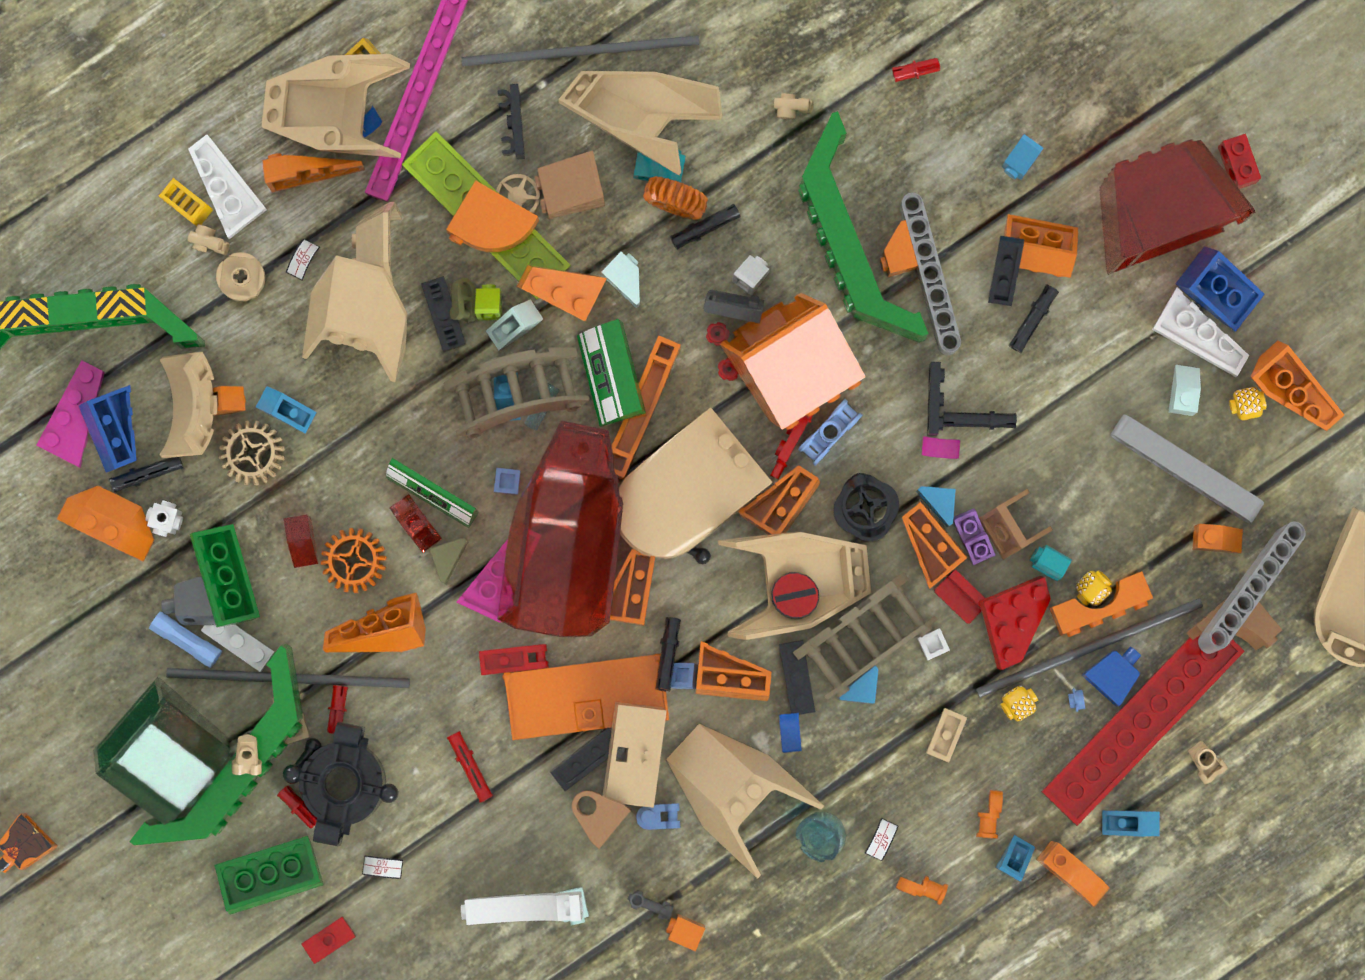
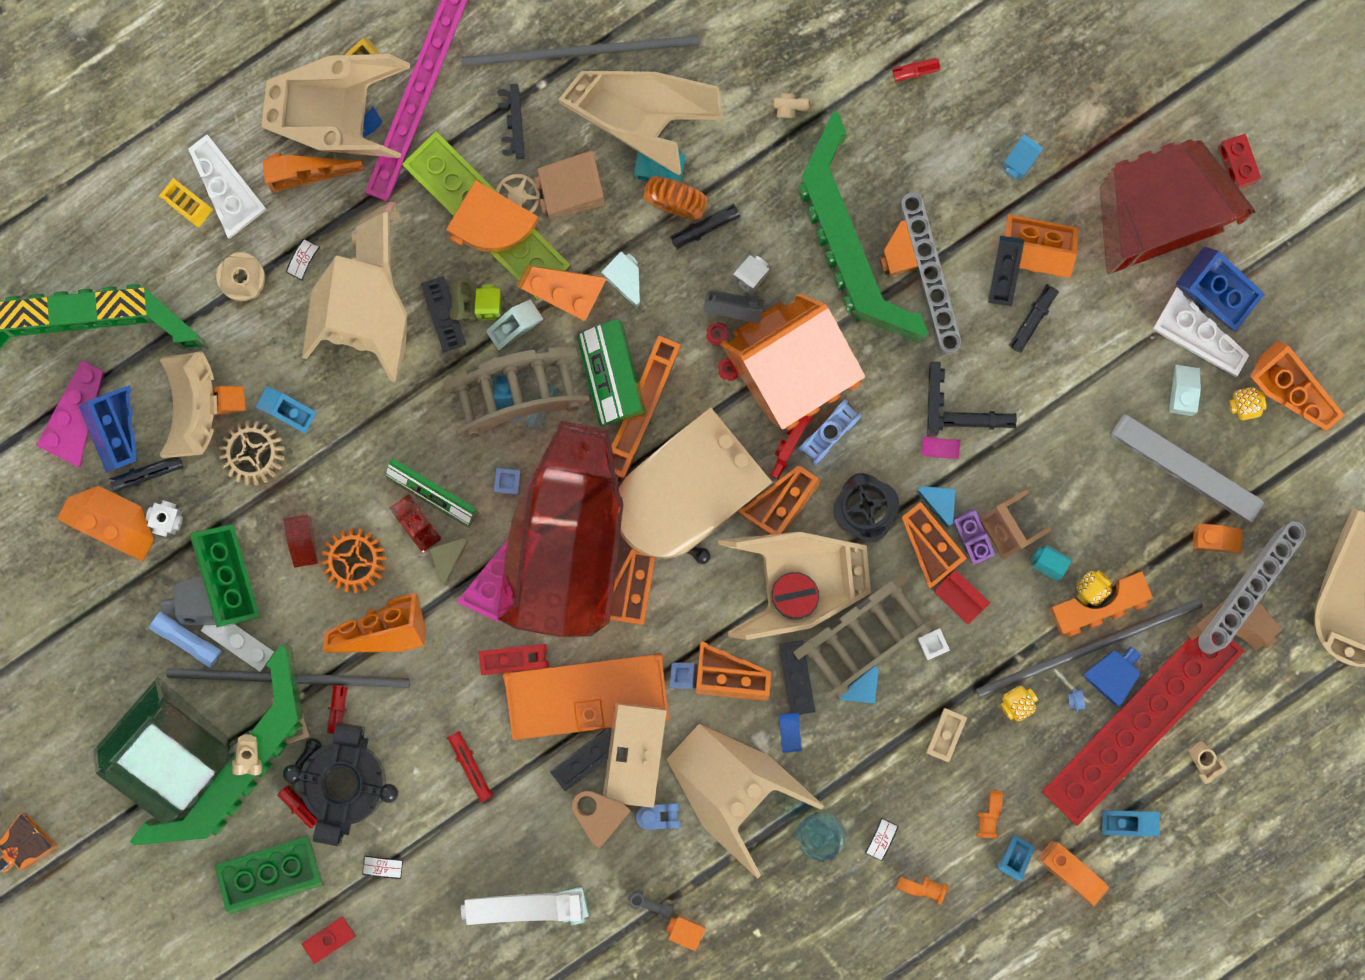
tan plate [188,224,230,255] -> none
black pin [655,617,681,692] -> none
red plate [979,576,1051,670] -> none

